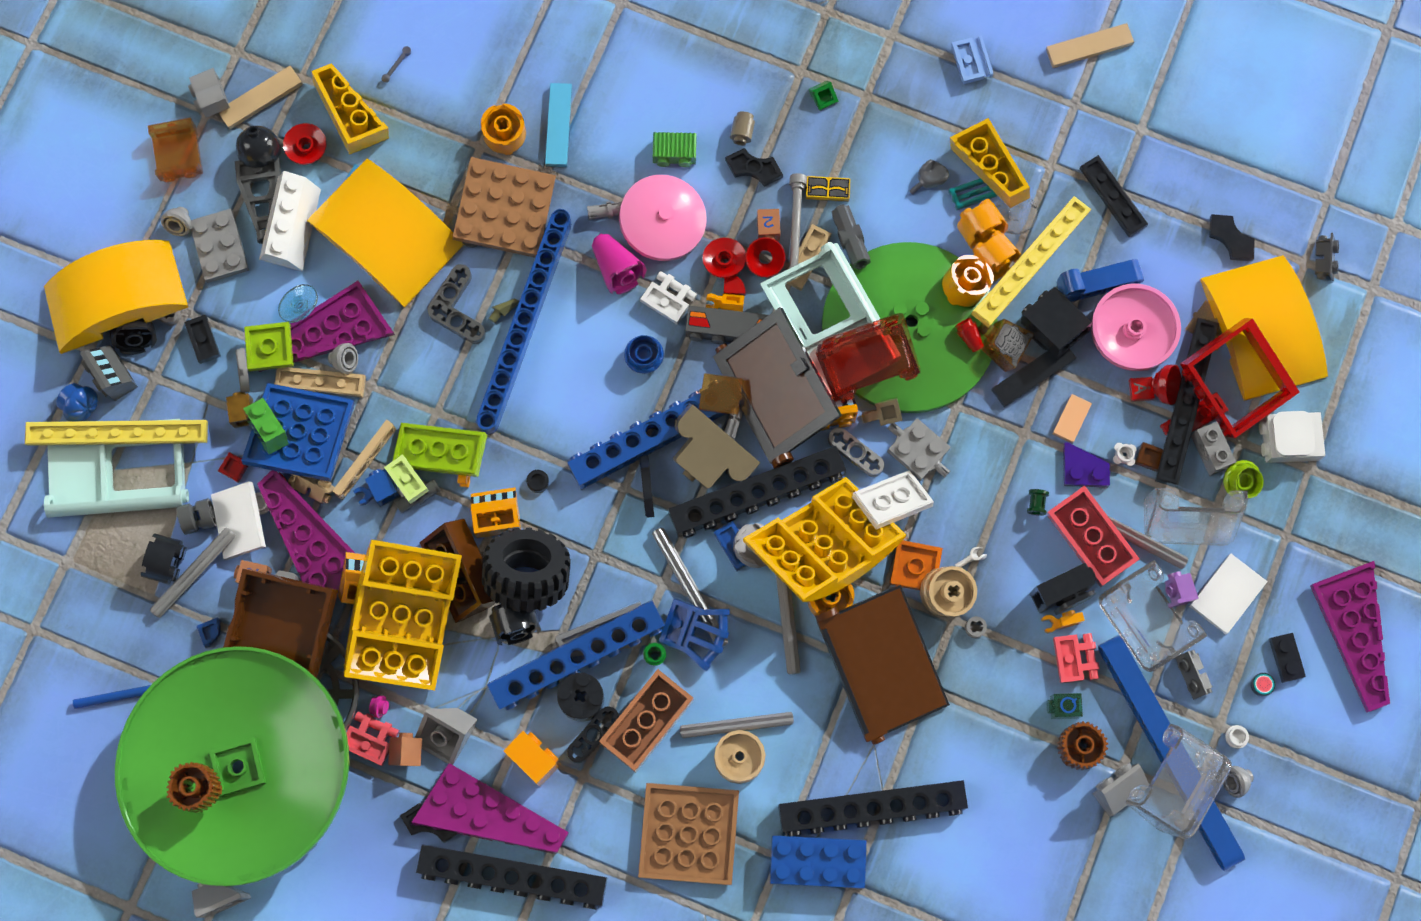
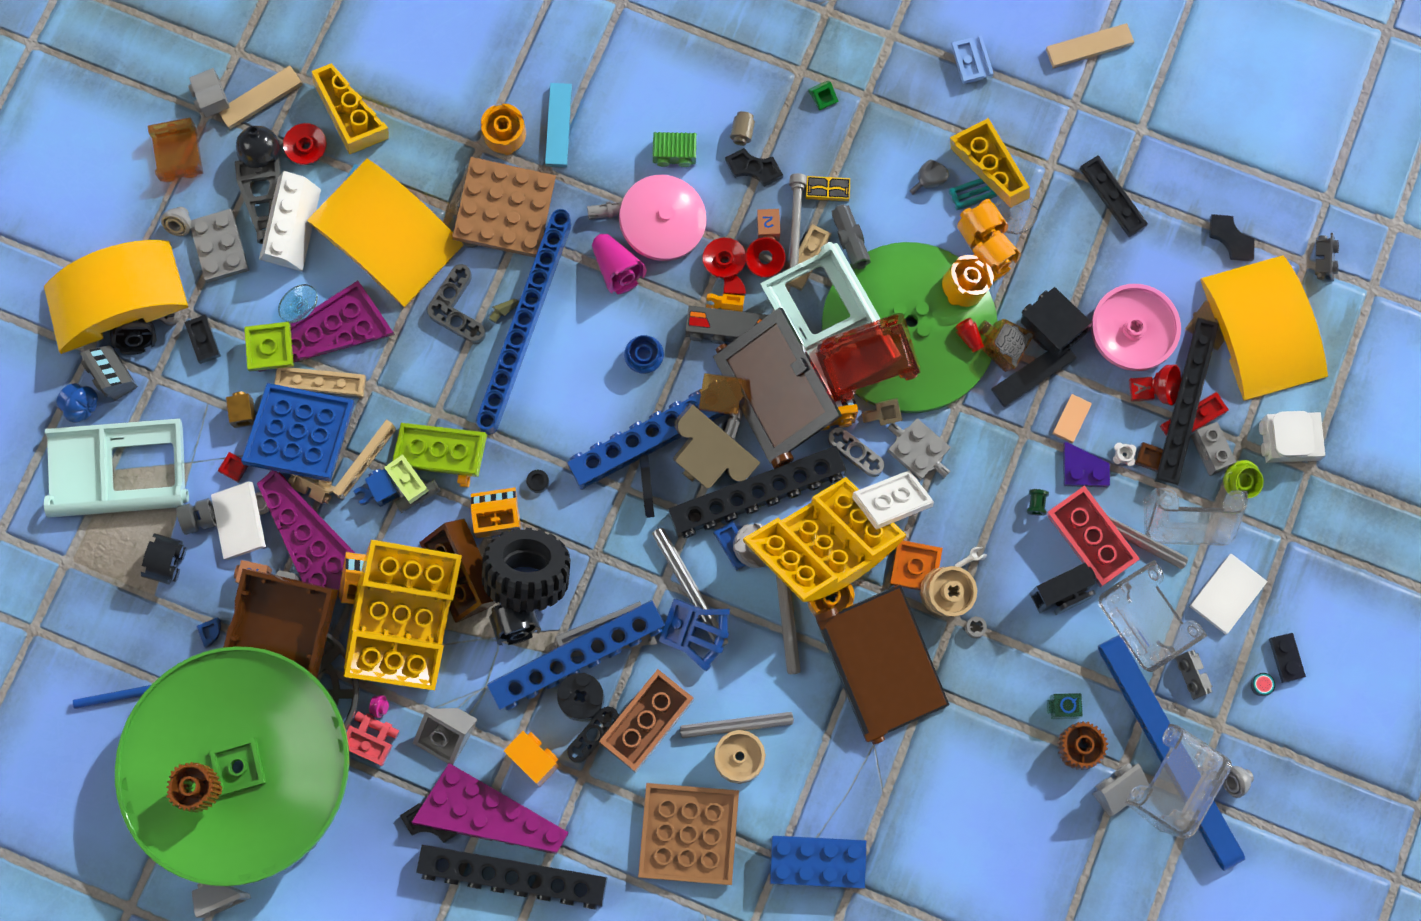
light yellow tile [25,420,208,446] -> none
light grey axle [150,528,235,617] -> none
light grey tile [236,348,250,393] -> none
bright green brick [243,398,289,455] -> none
light grey brick [328,343,358,374] -> none
dark grey hinge [382,46,411,83] -> none
nougat brick [388,733,422,766] -> none
white plate [640,271,697,325] -> none
green cone [643,643,666,666] -> none
black brick [778,780,968,836] -> none
light yellow tile [971,196,1091,328] -> none
light orange plate [1041,610,1085,633] -> none
coral plate [1053,633,1100,683] -> none
blue beam [1056,259,1144,302] -> none
medium lavender brick [1165,571,1199,608] -> none
red window [1180,318,1300,438] -> none
white plate [1225,725,1249,749] -> none
magenta wing [1310,561,1390,713] -> none

